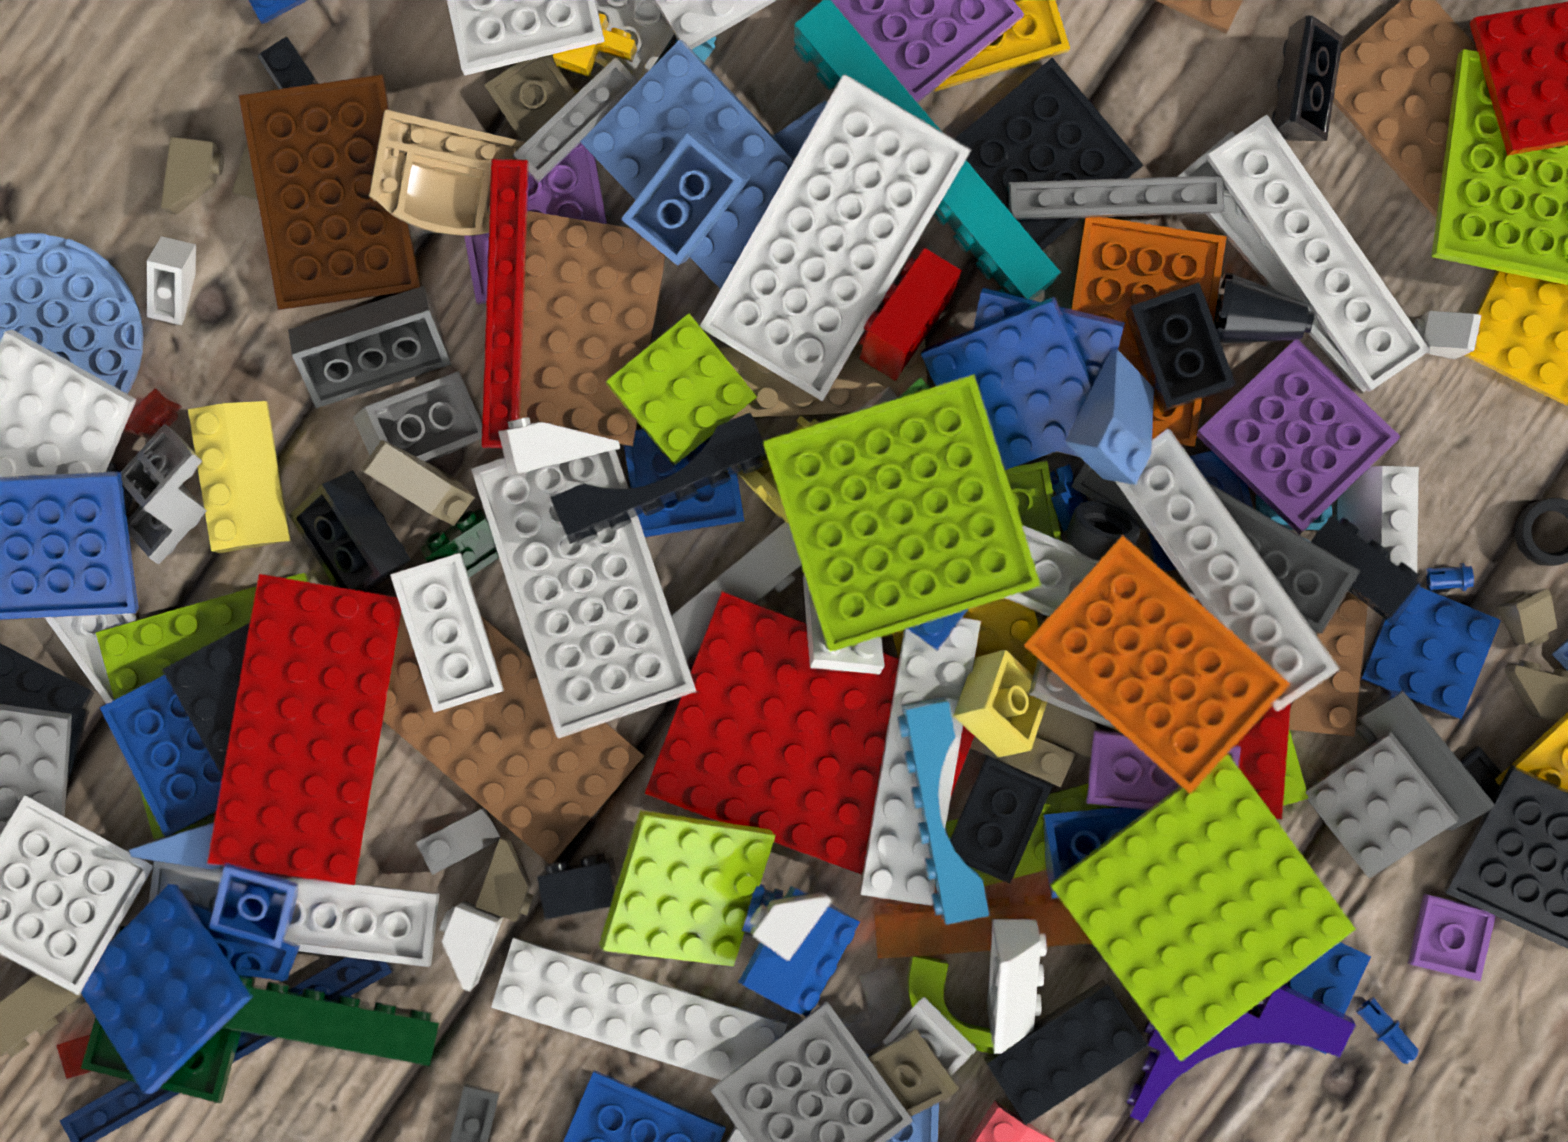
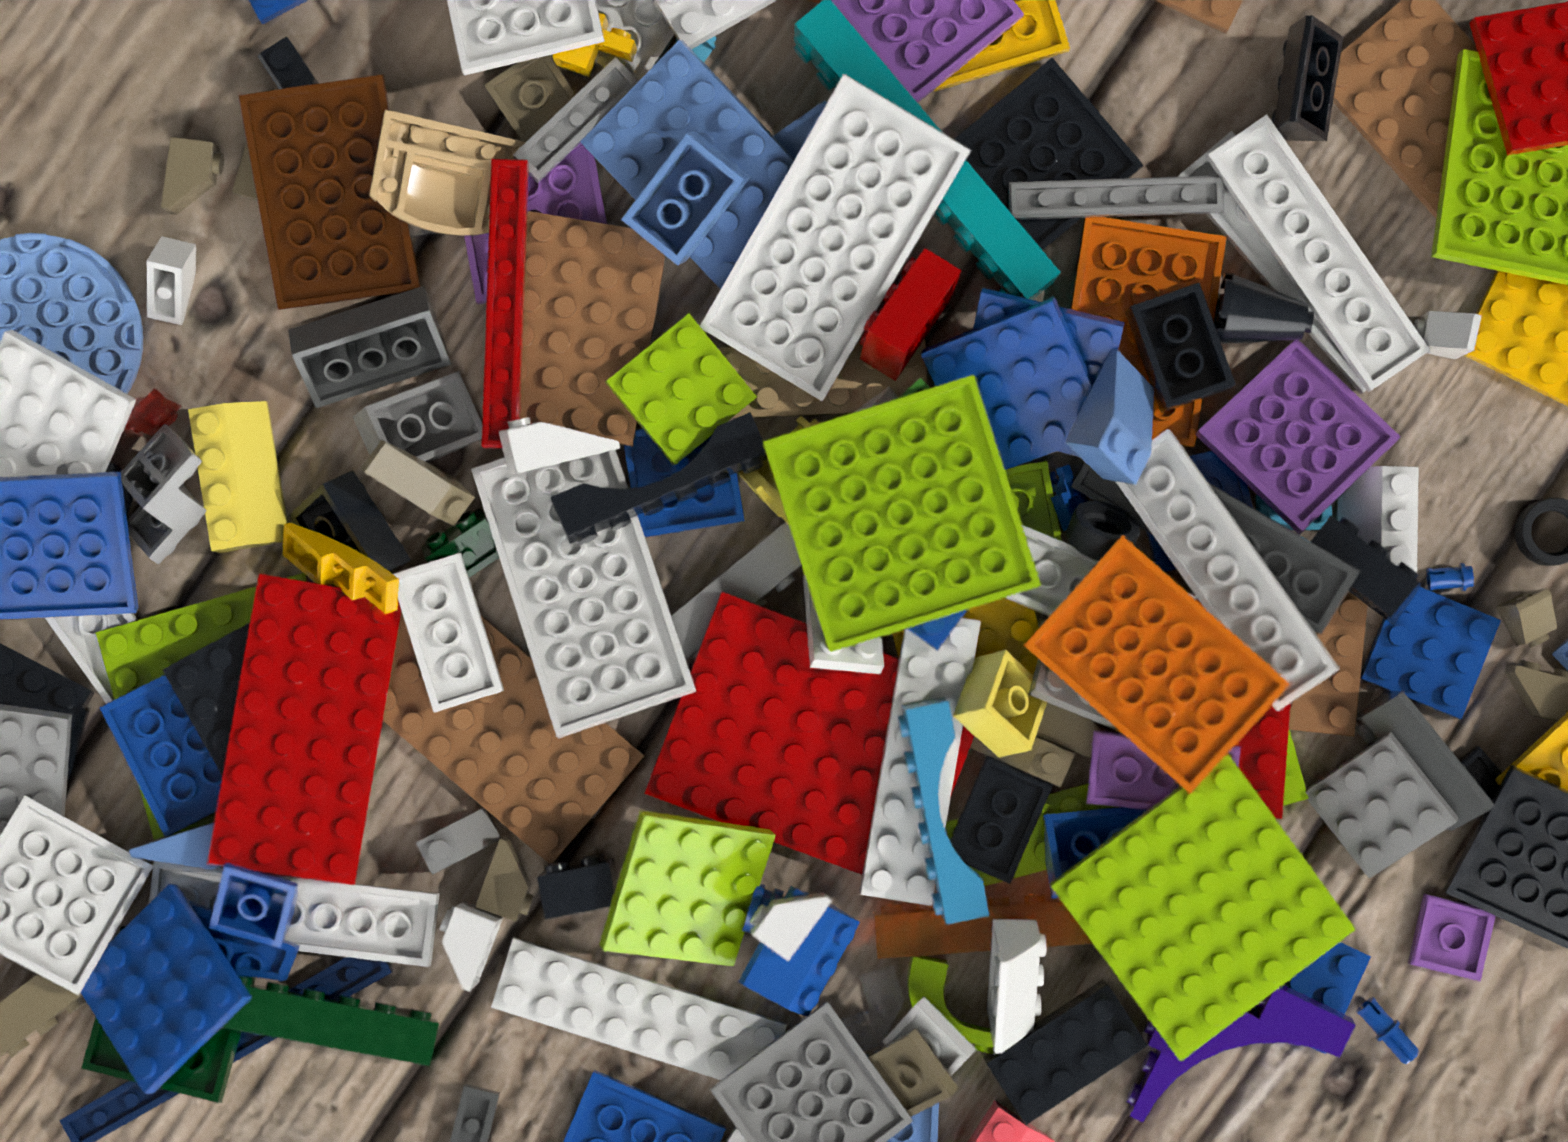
clear red tile [56,1033,92,1080] -> none
none -> yellow slope [283,523,399,613]

